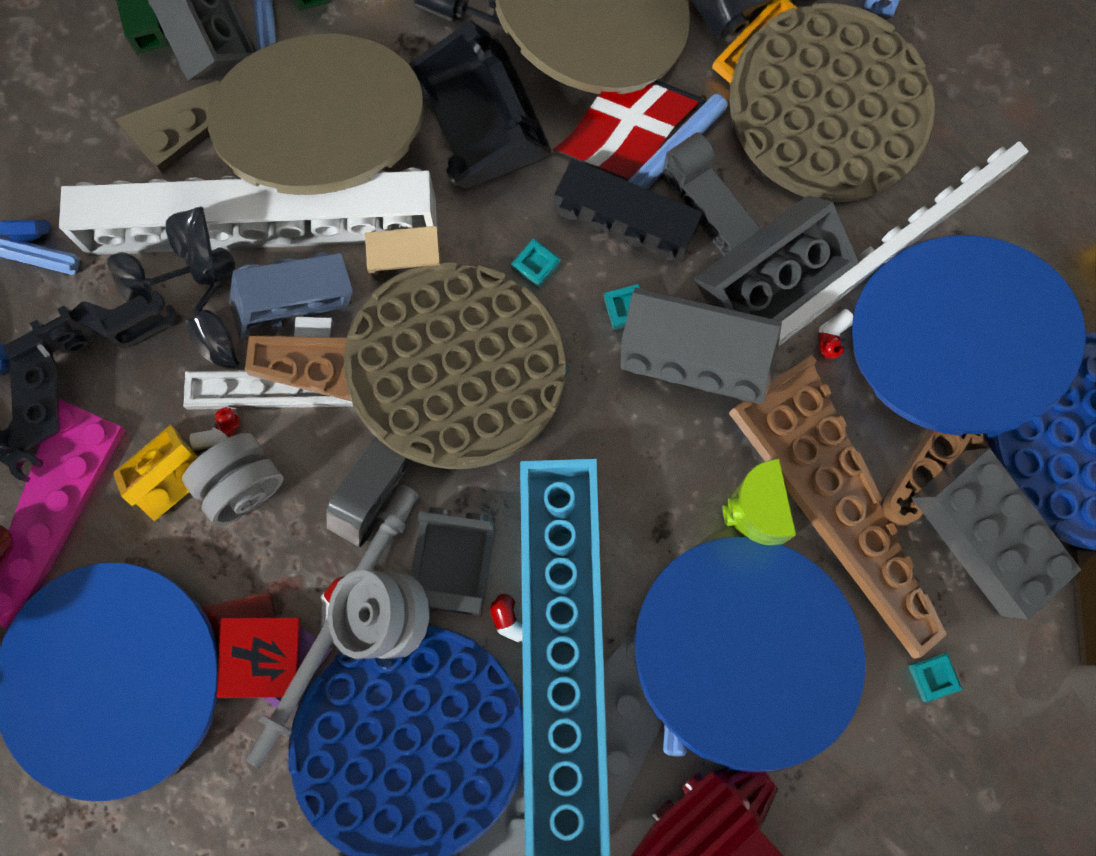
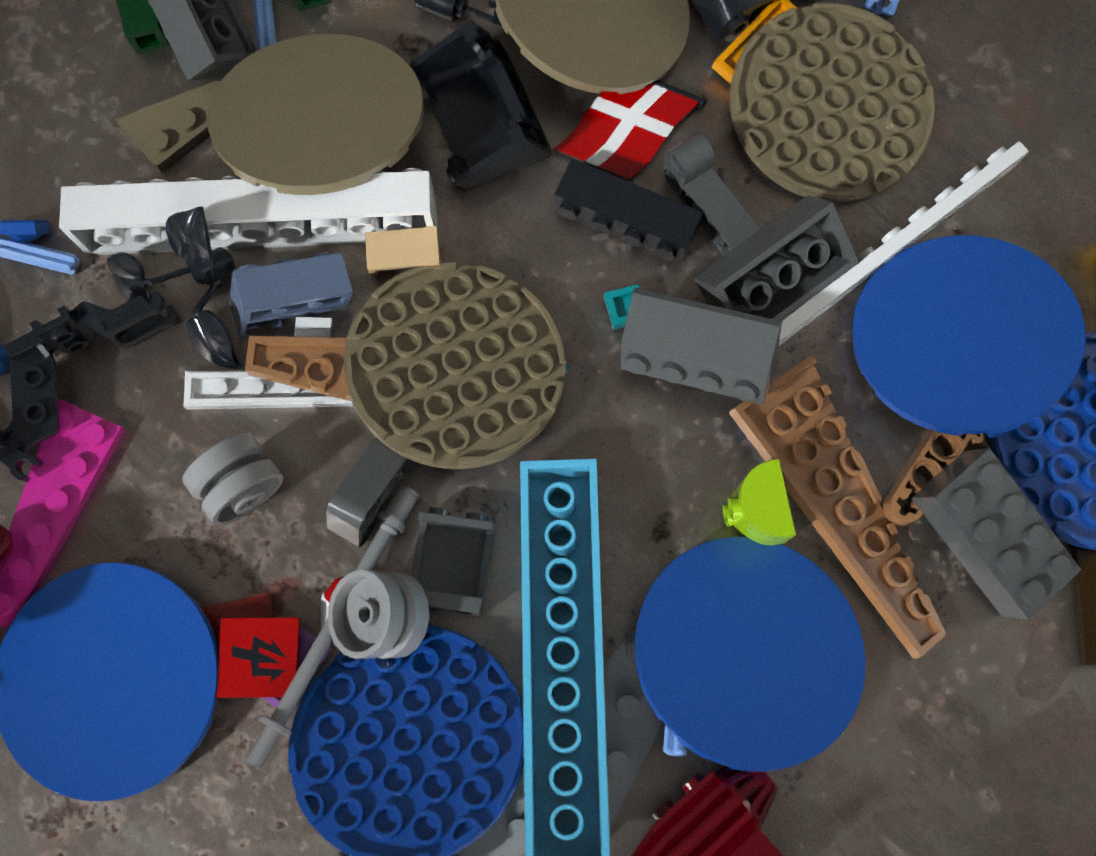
yellow bracket [113,424,199,522] -> none
arm [190,407,239,451] -> none
red arm [490,594,522,644] -> none
teal tile [511,238,561,289] -> none
light blue axle [628,93,728,189] -> none
arm [818,309,854,359] -> none
teal tile [908,653,963,702] -> none

